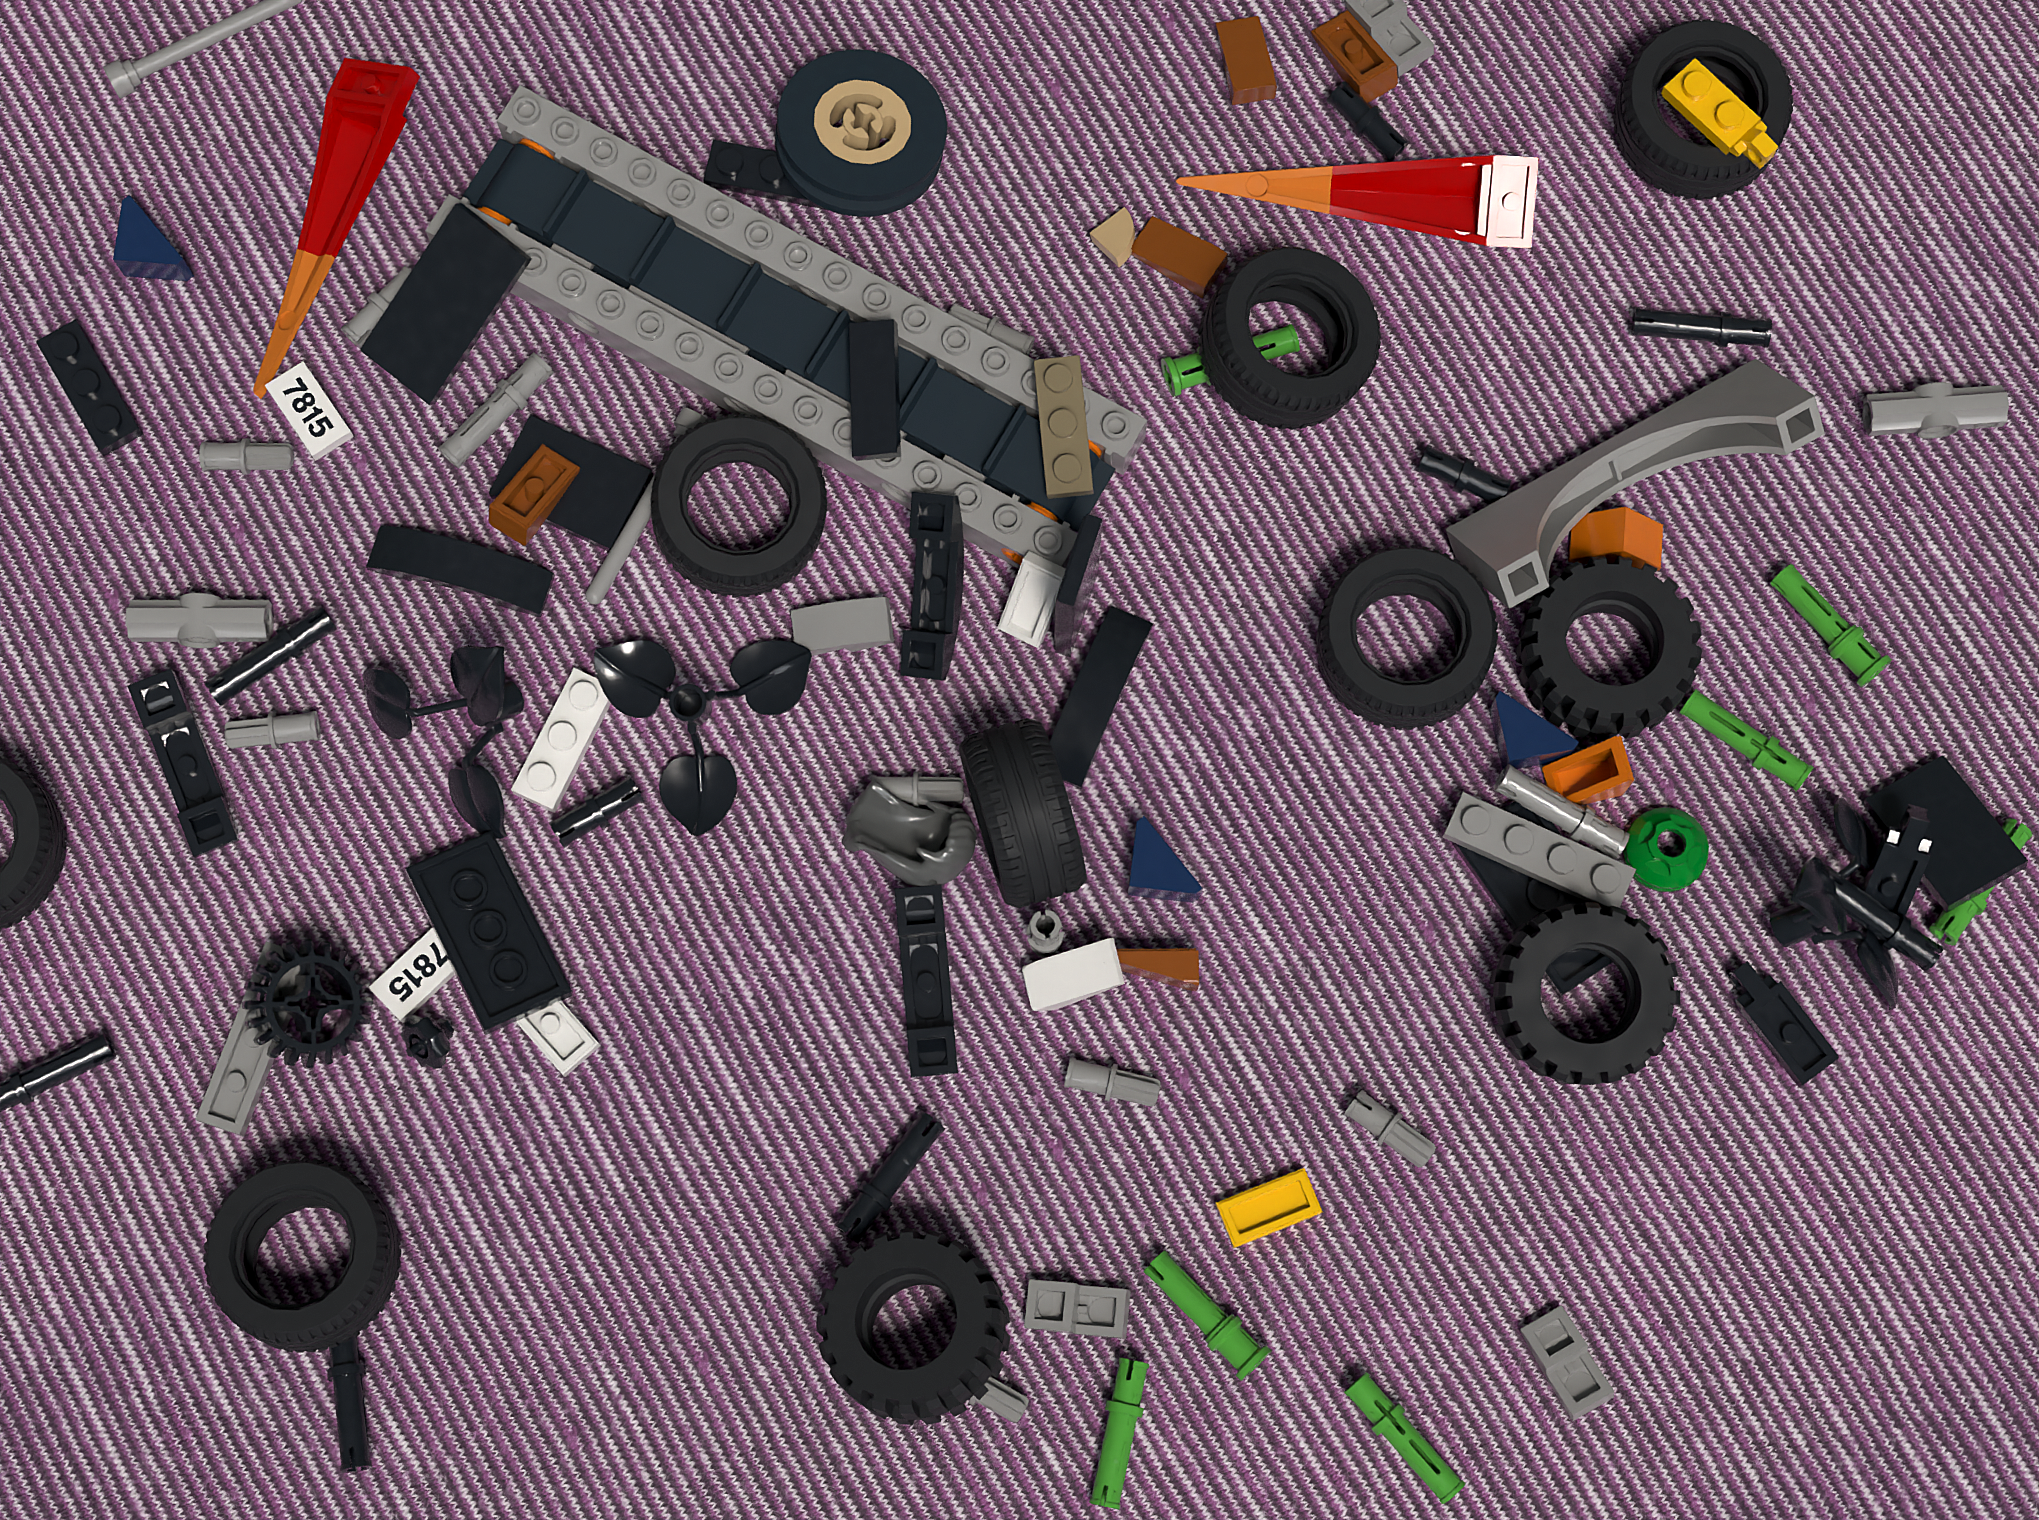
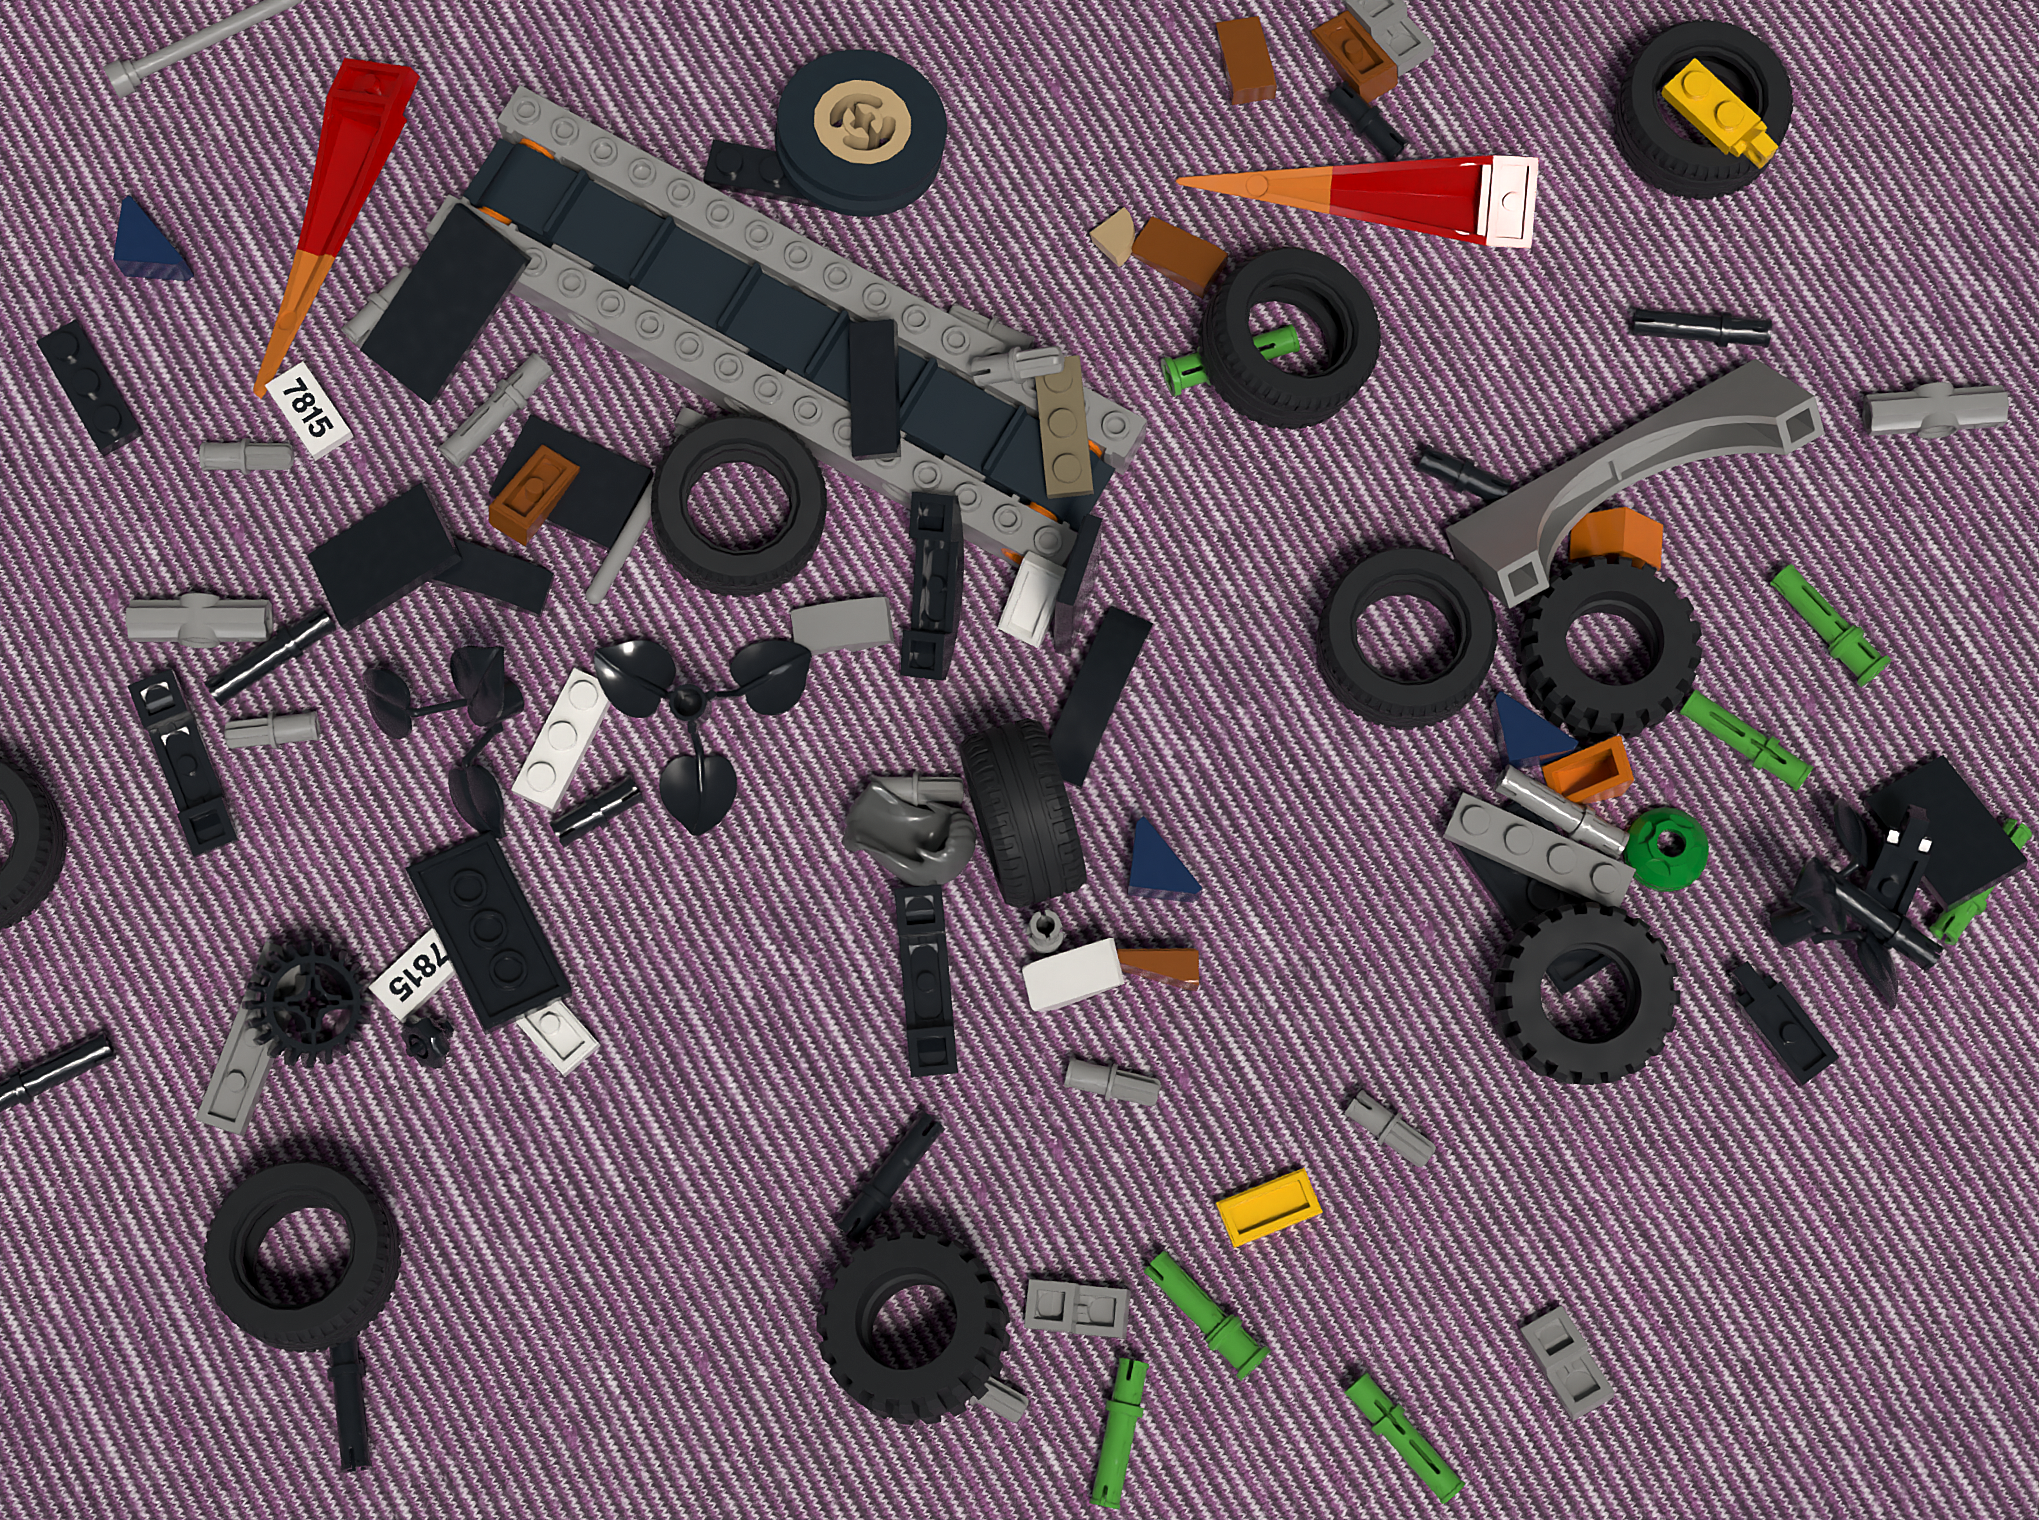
none -> black tile [307,483,463,632]
none -> light grey axle [972,345,1065,387]

